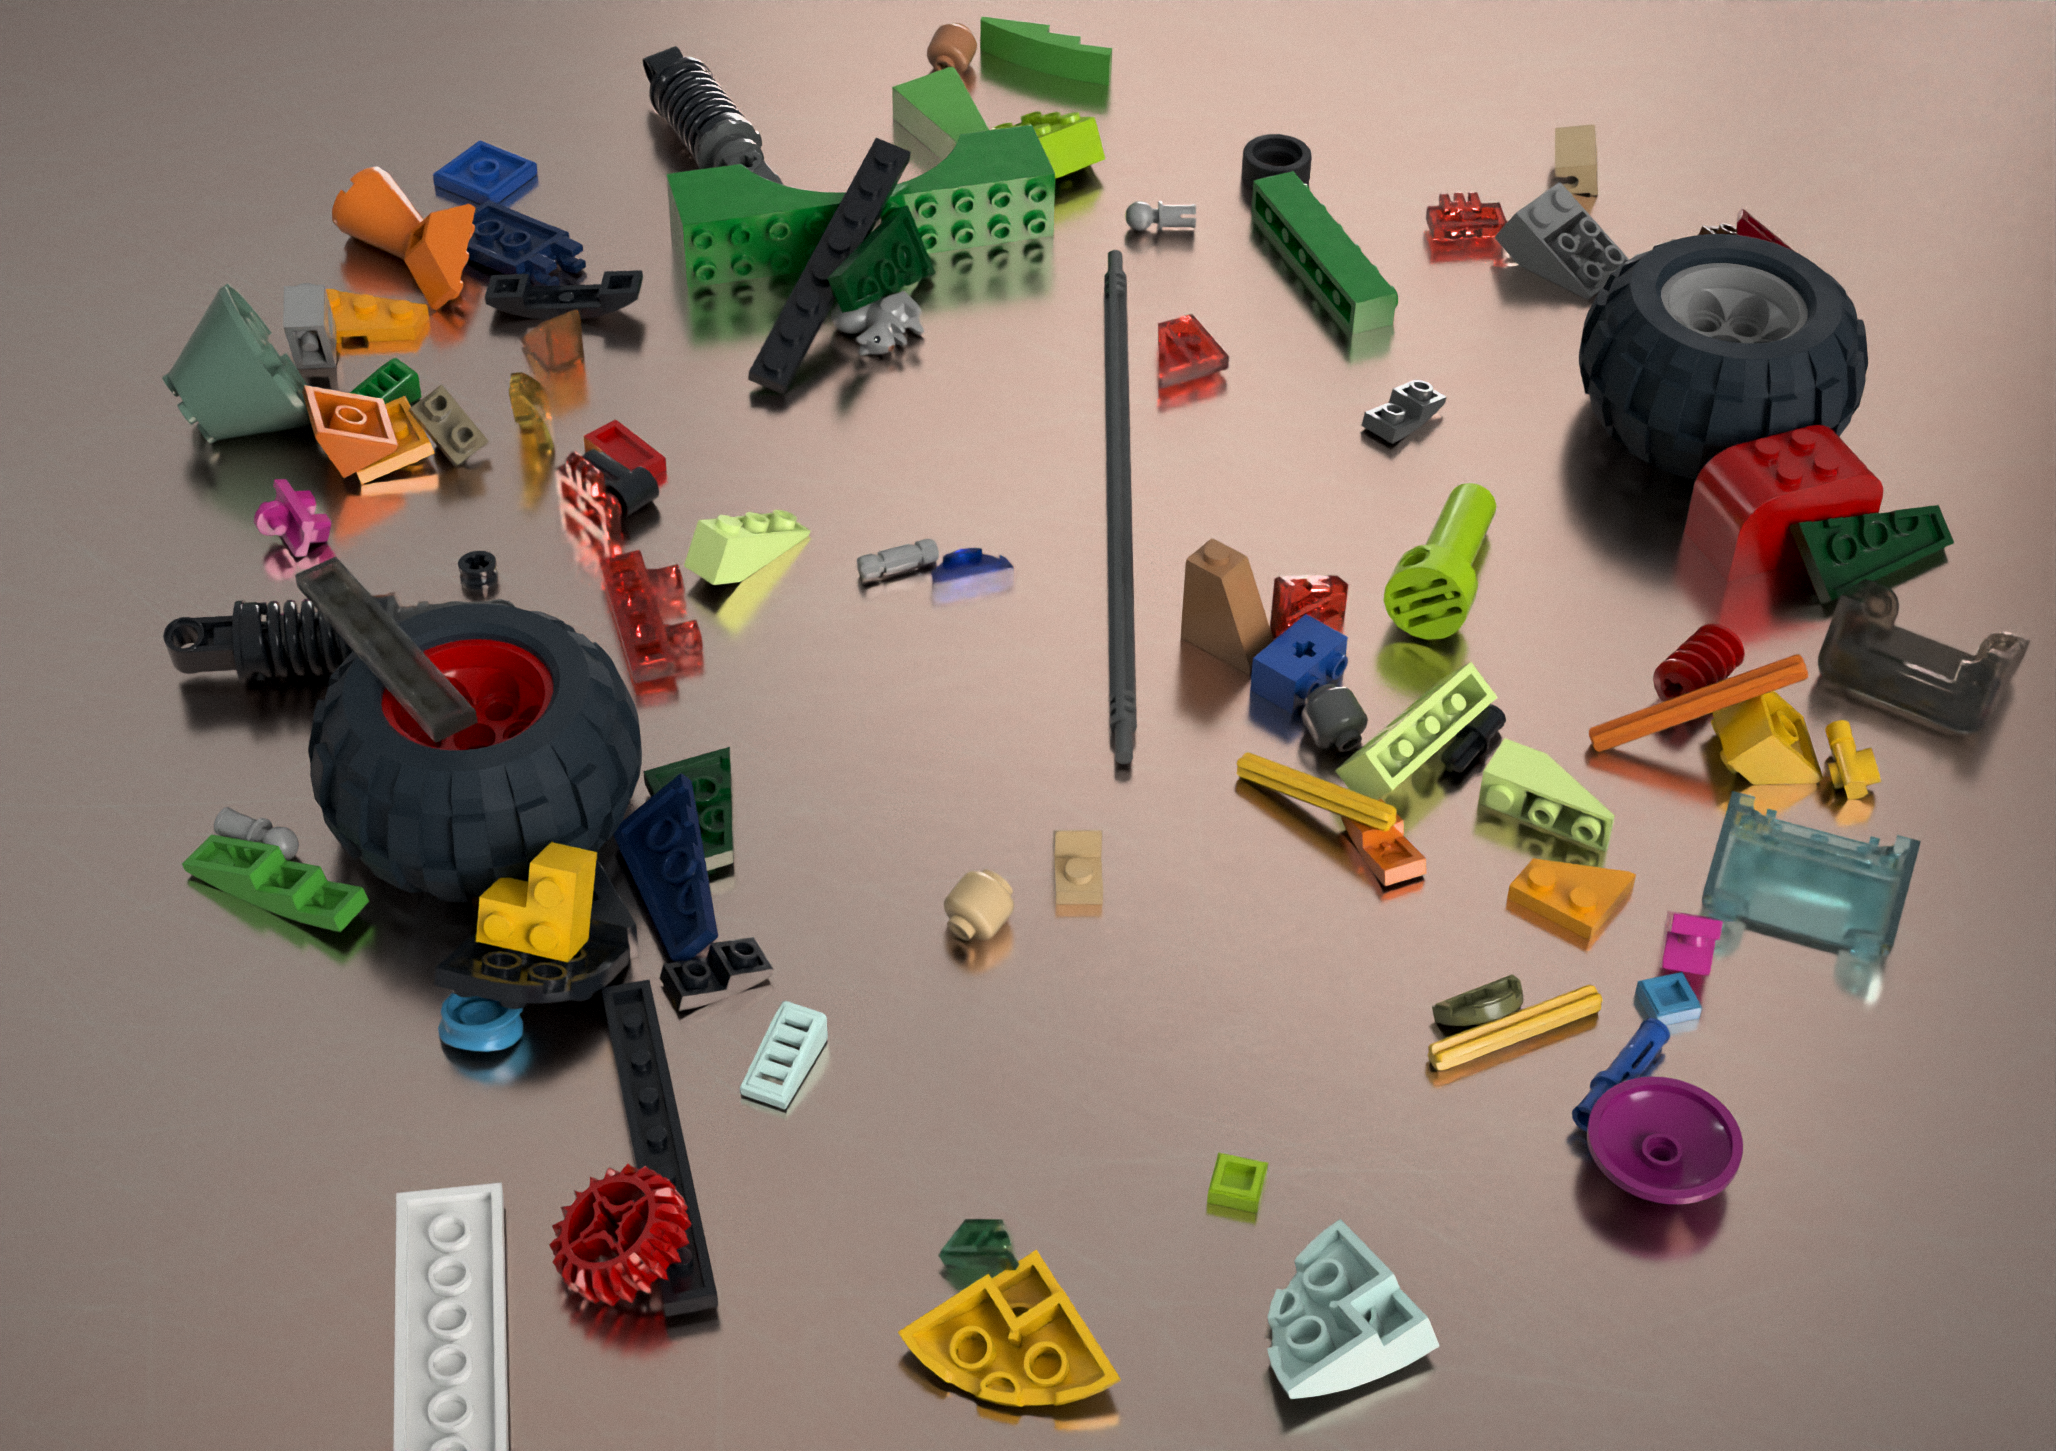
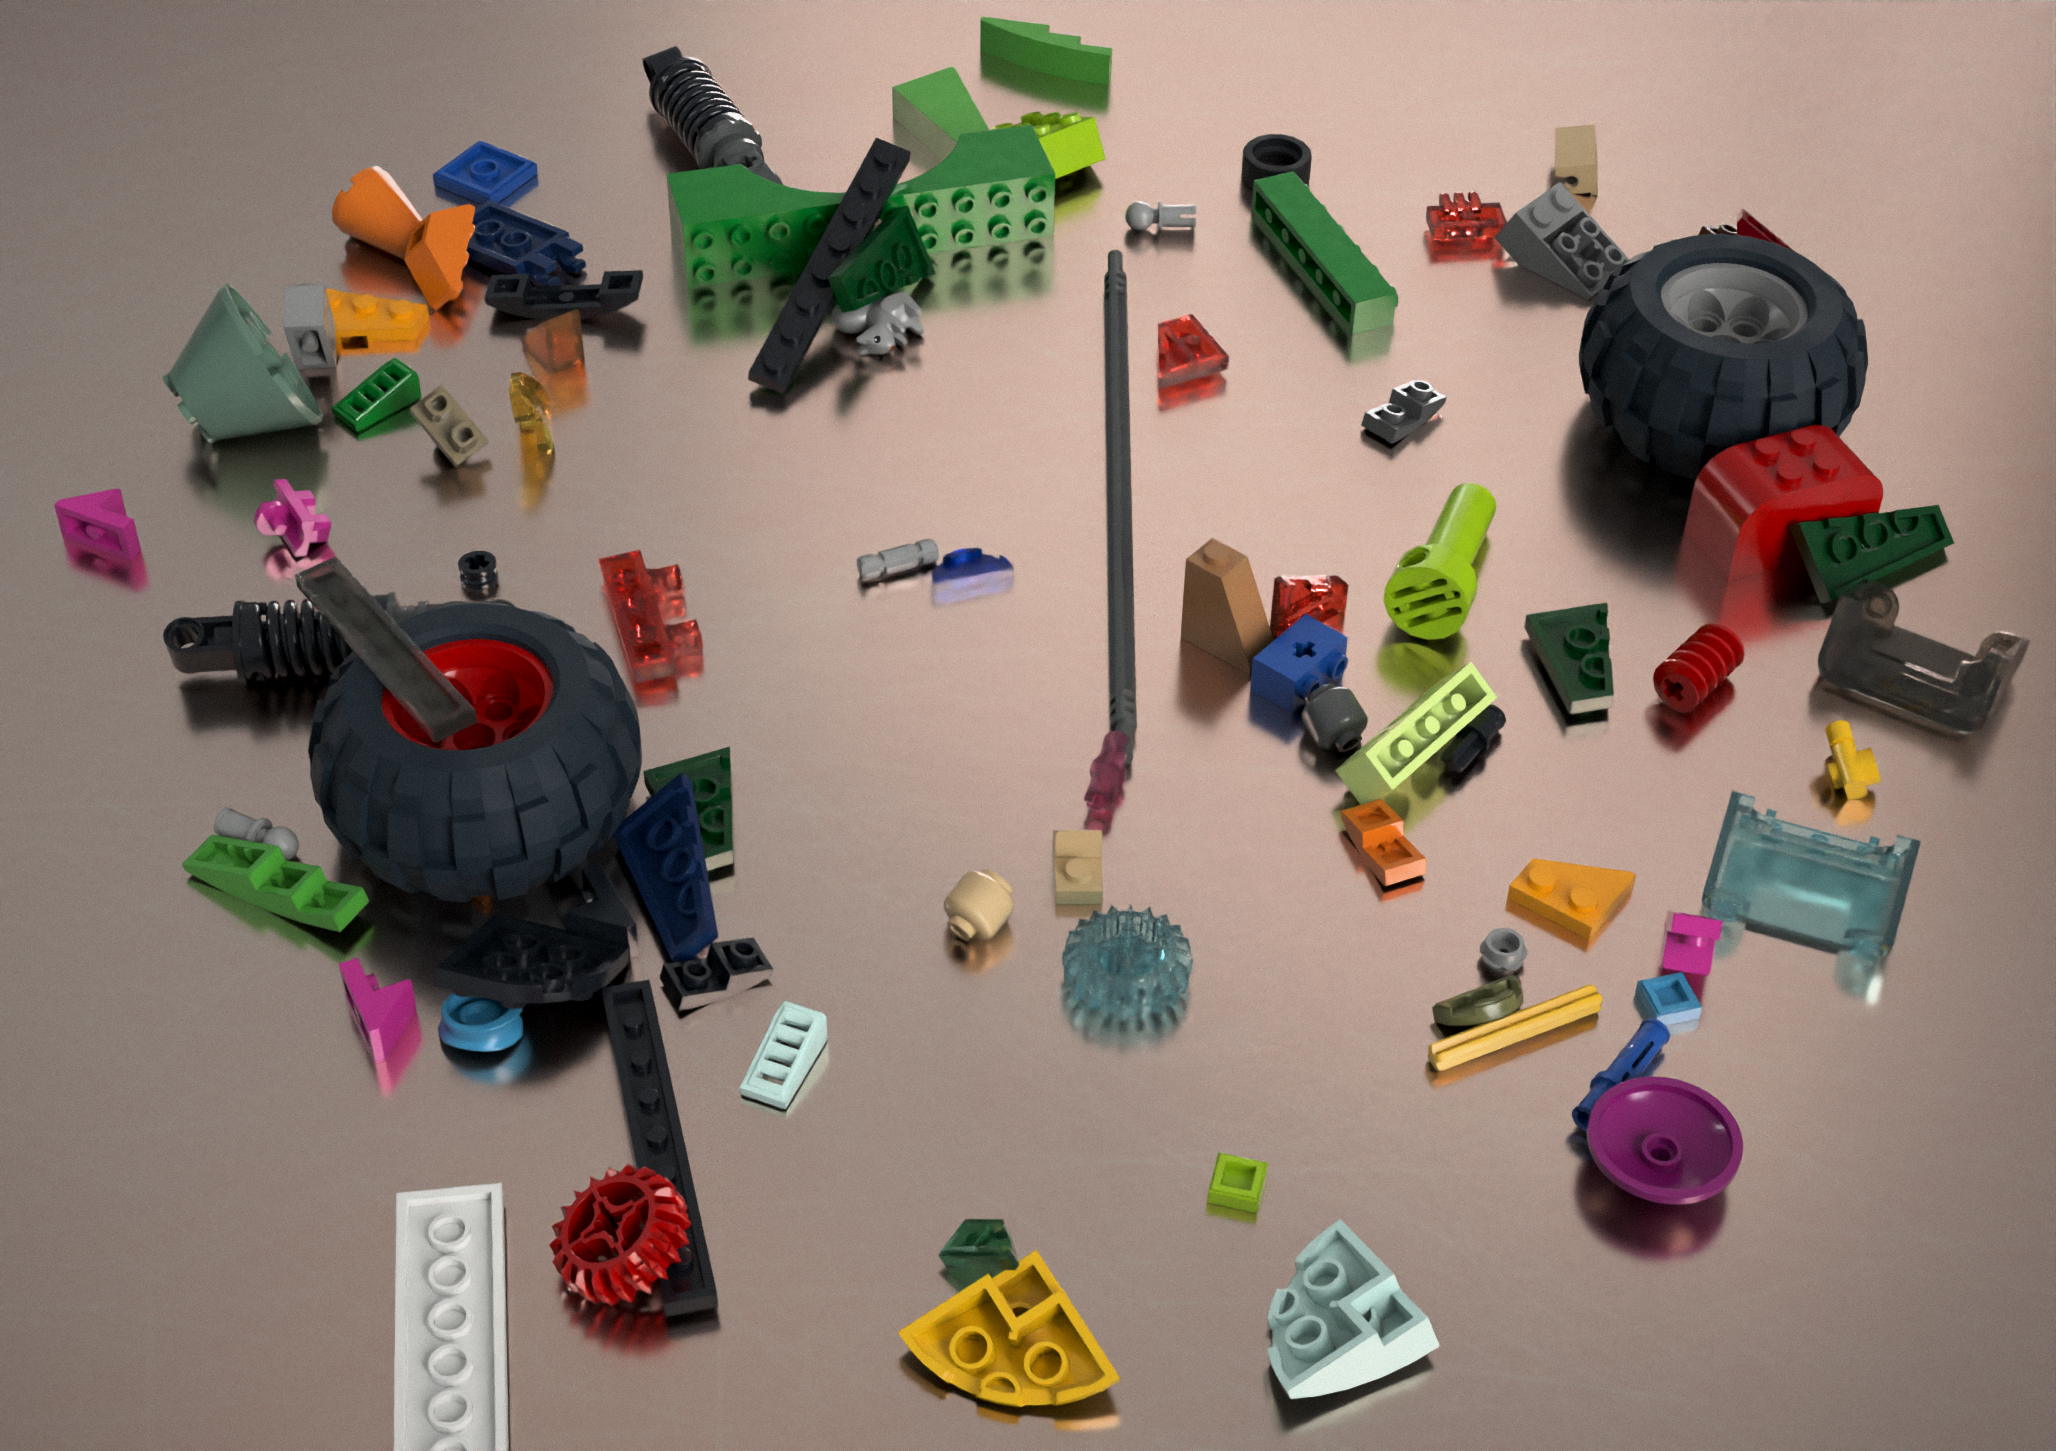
orange slope [302,385,398,478] -> none
light orange wing [356,396,435,485] -> none
yellow brick [476,842,597,963] -> none
clear red hinge [555,452,622,541] -> none
black piece [576,449,659,518] -> none
red tile [583,419,667,477] -> none
yellowish green slope [684,510,811,585] -> none
nougat head [927,23,977,74] -> none
yellow axle [1236,752,1397,832] -> none
yellowish green slope [1478,738,1615,852] -> none
orange axle [1589,654,1808,752] -> none
yellow slope [1711,691,1823,785] -> none
none -> dark pink slope [54,489,141,561]
none -> dark pink slope [339,958,417,1064]
none -> clear light blue gear [1062,904,1193,1022]
none -> clear pink pin [1084,731,1130,812]
none -> light grey plate [1480,928,1527,972]
none -> dark green wing [1524,602,1614,714]

